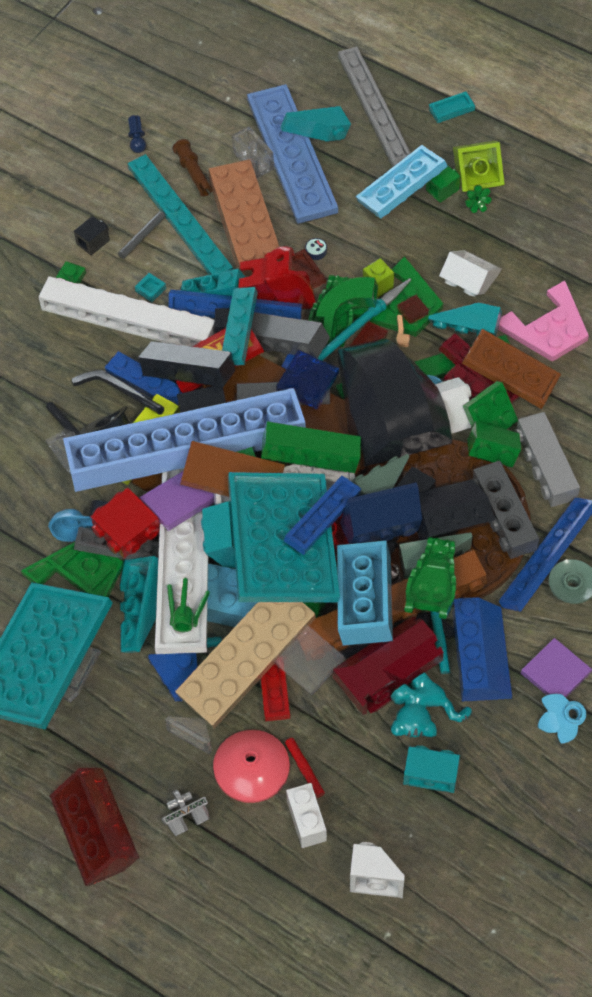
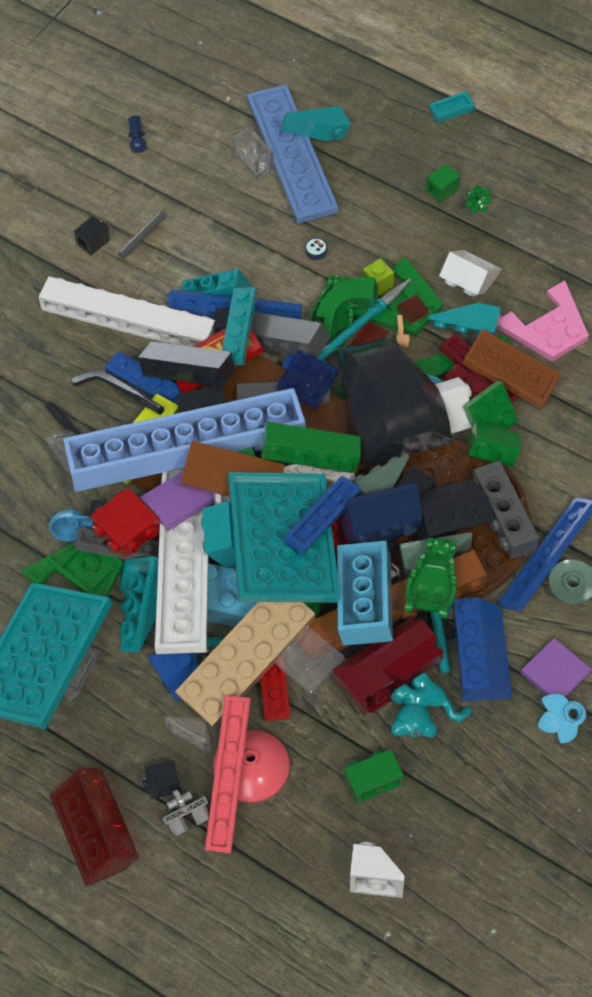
green plate [56,261,86,284] -> none
black piece [80,406,130,434] -> none
teal plate [127,154,233,275] -> none
teal plate [135,273,166,302] -> none
green plant [167,577,210,632] -> none
reddish brown pin [172,139,213,197] -> none
nougat brick [209,159,283,277] -> none
red piece [239,246,315,309] -> none
red piece [285,737,325,798] -> none
white brick [286,783,327,848] -> none
clear red tile [291,249,326,289] -> none
light grey tile [338,47,411,167] -> none
medium azure plate [356,145,448,219] -> none
teal brick [403,746,460,793] -> none
lime slope [453,141,505,192] -> none
light grey brick [515,412,580,507] -> none
none -> black brick [141,760,181,800]
none -> coral tile [205,695,251,854]
none -> green brick [344,749,404,805]

